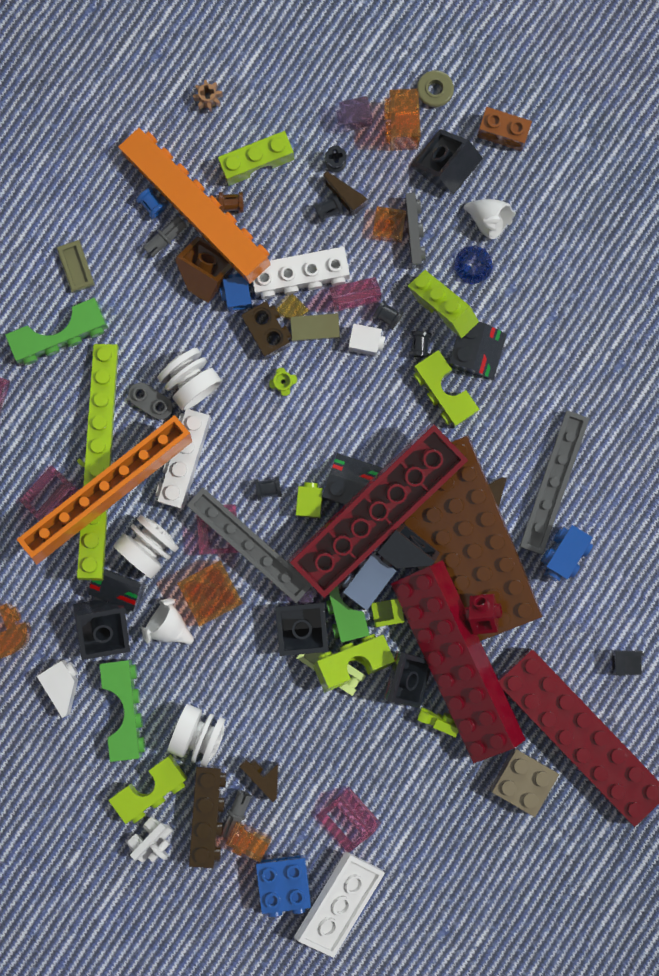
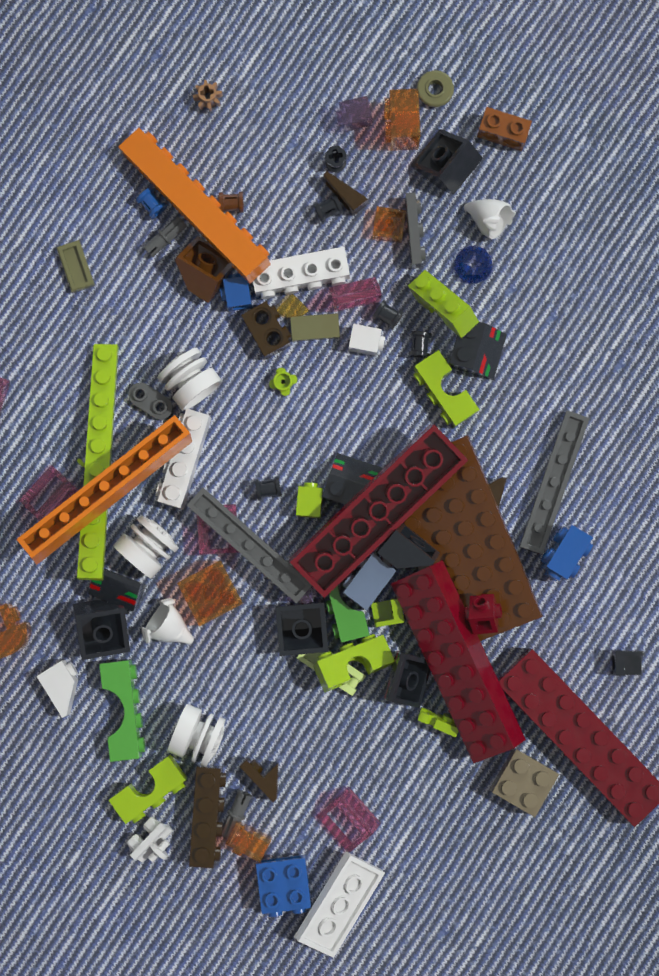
bright green arch [5,298,108,366] -> none
lime arch [218,130,294,186] -> none

